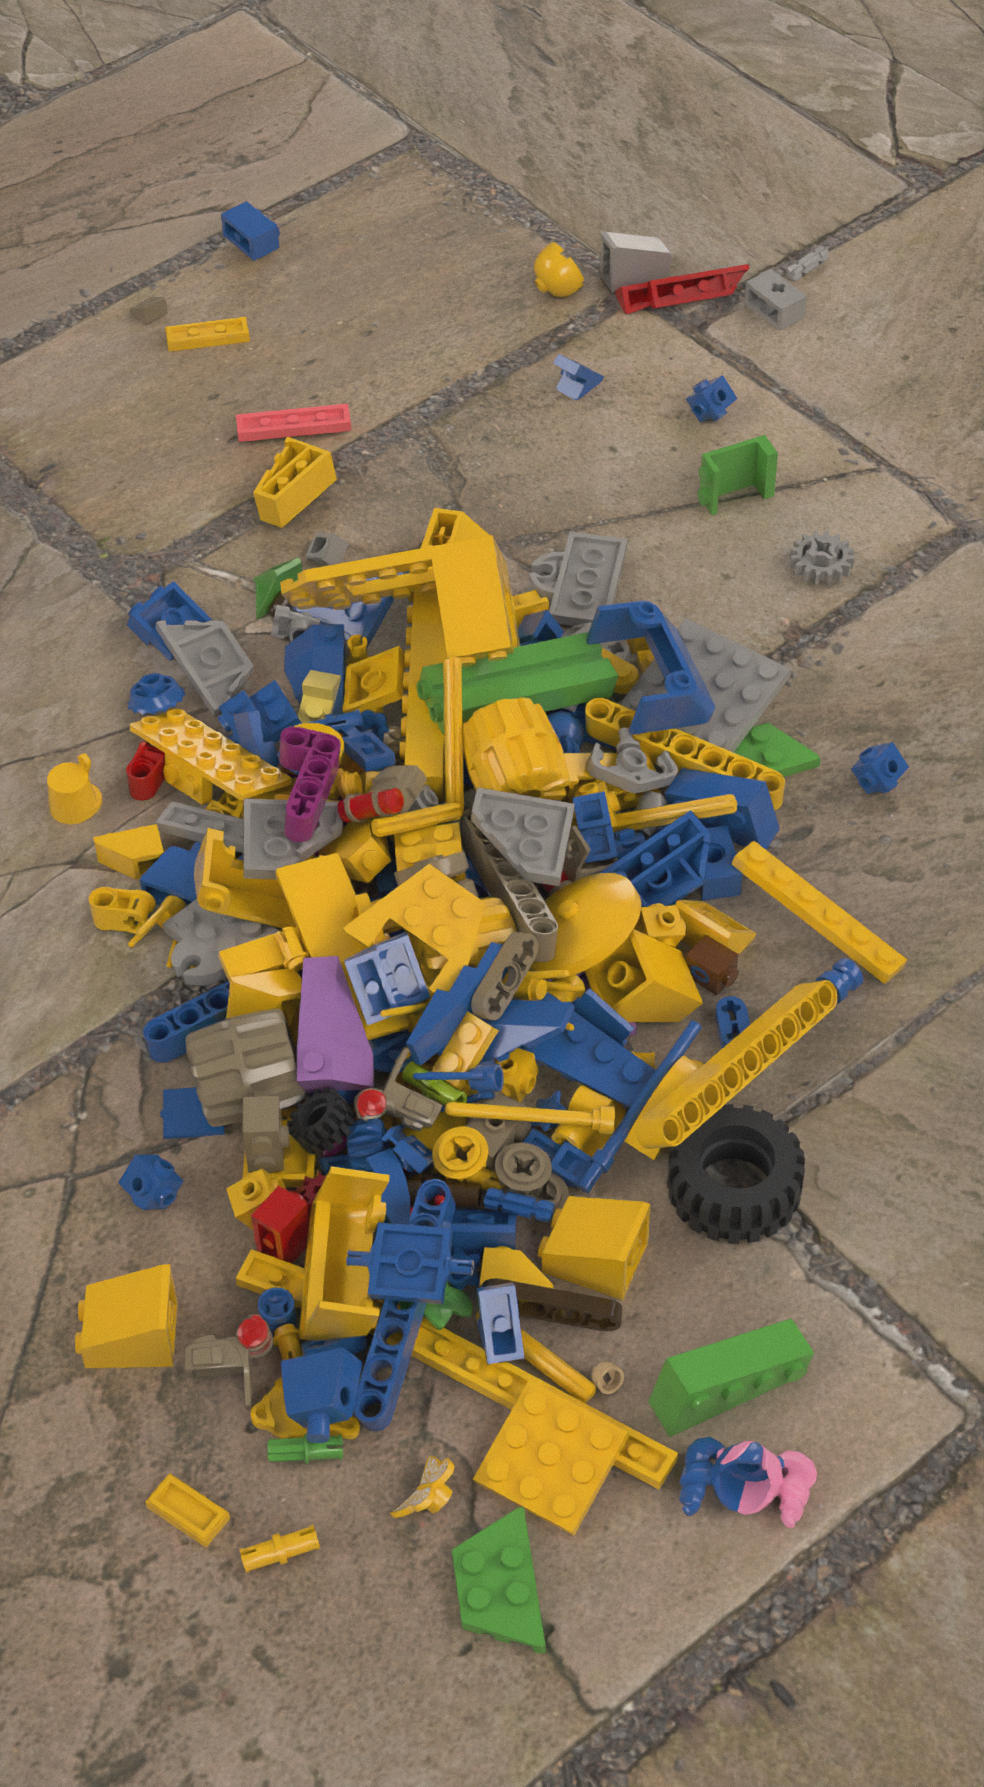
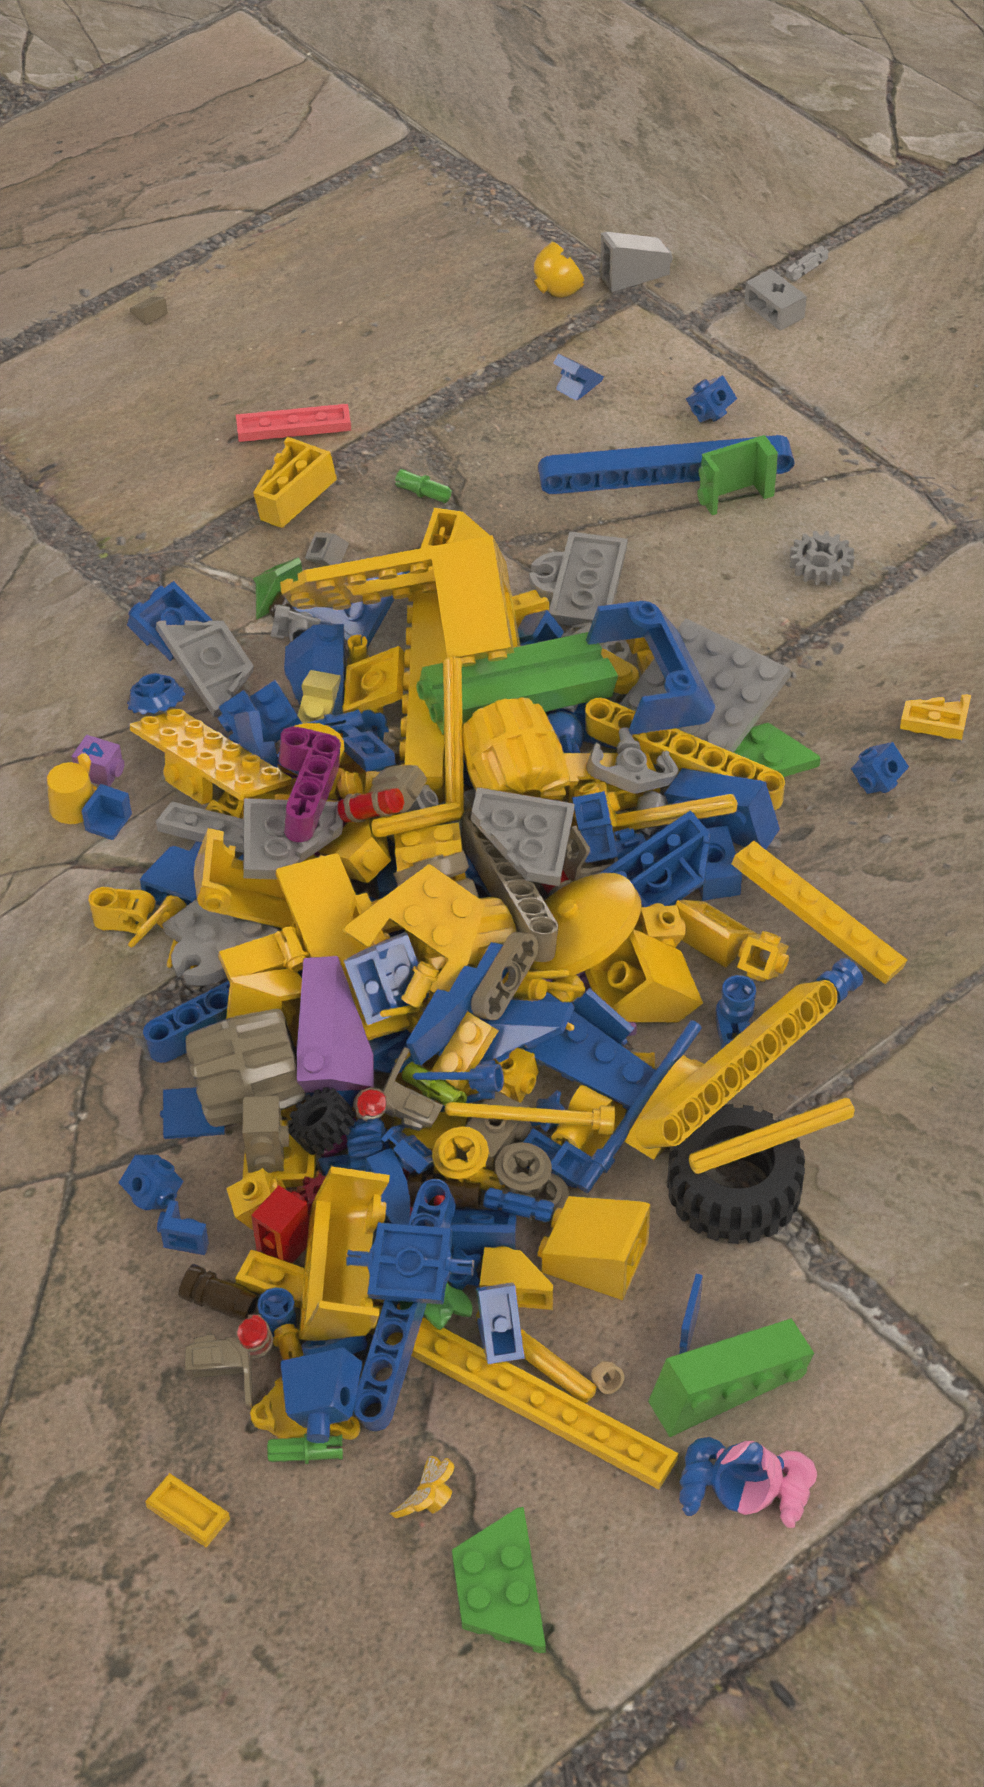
yellow slope [75,1264,178,1368] -> none
yellow slope [93,824,164,880] -> none
red piece [126,741,165,801] -> none
yellow tile [165,317,250,352] -> none
blue brick [221,201,280,261] -> none
yellow pin [239,1524,321,1573] -> none
yellow plate [473,1380,629,1536] -> none
dark brown beam [482,1278,622,1332] -> none
red wedge [614,264,750,314] -> none
reddish brown brick [686,935,739,995] -> none
none -> medium lavender brick [71,735,124,787]
none -> blue panel [82,784,132,840]
none -> blue bracket [157,1200,209,1255]
none -> dark brown axle [178,1264,258,1321]
none -> bright green axle [395,469,452,503]
none -> yellow pin [401,961,439,1008]
none -> blue beam [538,435,795,494]
none -> blue piece [679,1273,703,1354]
none -> yellow axle [689,1098,855,1174]
none -> blue wheel [721,975,756,1023]
none -> yellow brick [737,931,789,982]
none -> yellow wing [900,694,971,740]

